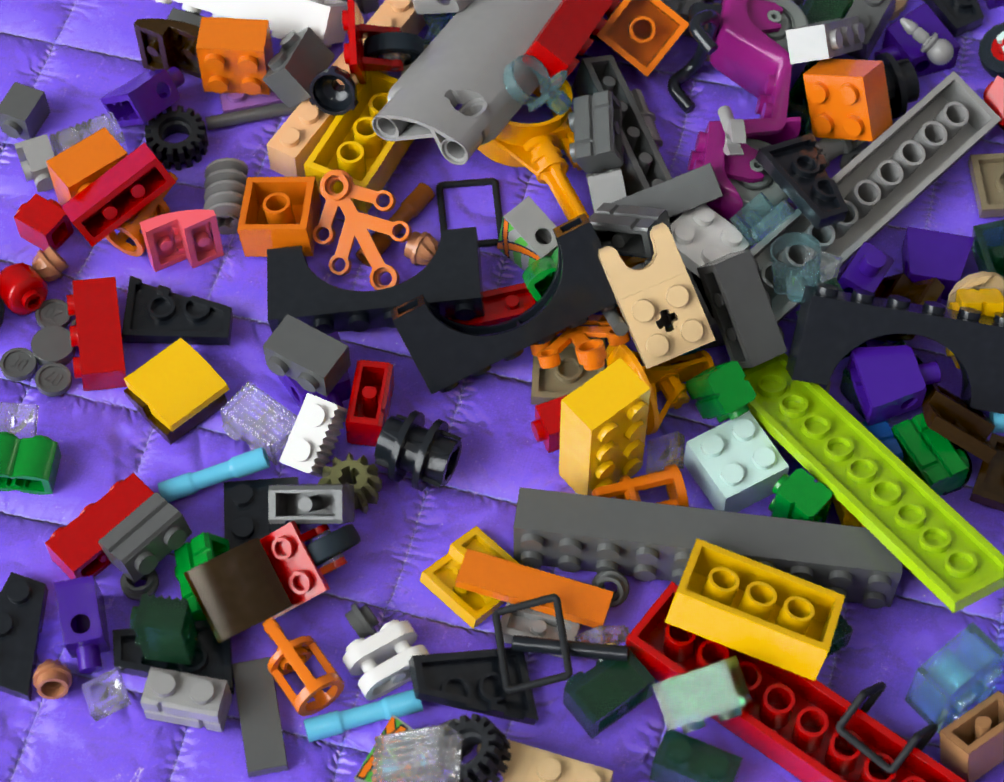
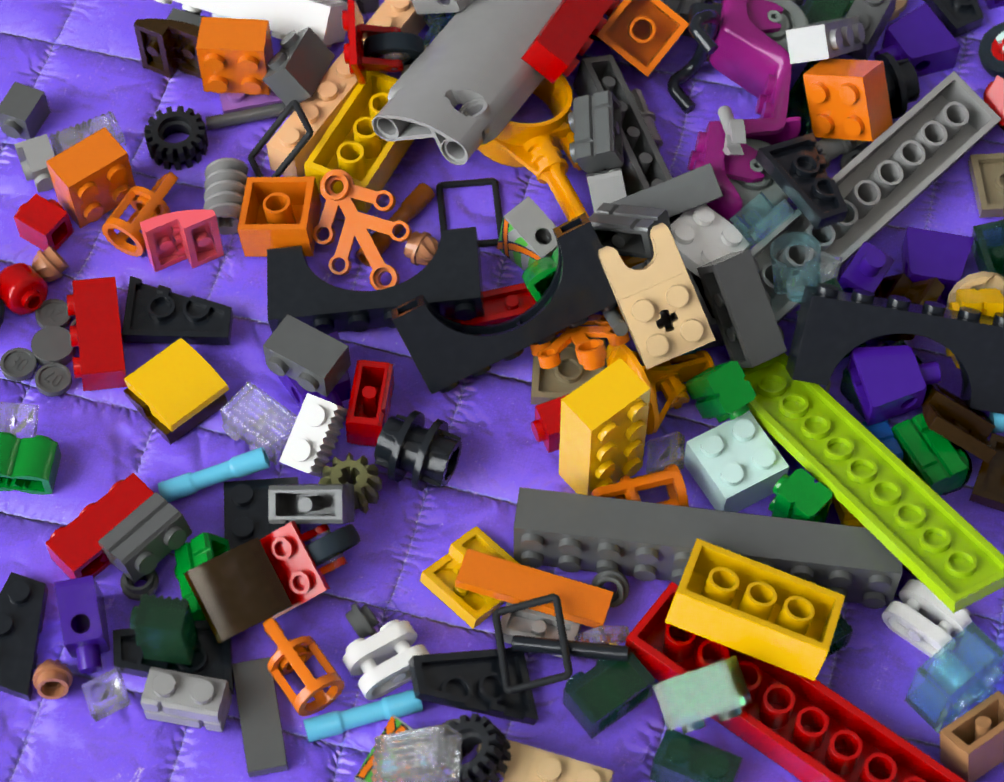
red brick [61,142,176,247] -> none
dark purple torso [100,66,185,128] -> none
black piece [310,66,359,115] -> none
clear light blue piece [503,55,572,115] -> none
black piece [836,682,938,774] -> none
light grey bar [900,17,954,65] -> none
none -> black piece [248,100,313,177]
none -> white brick [882,579,973,661]

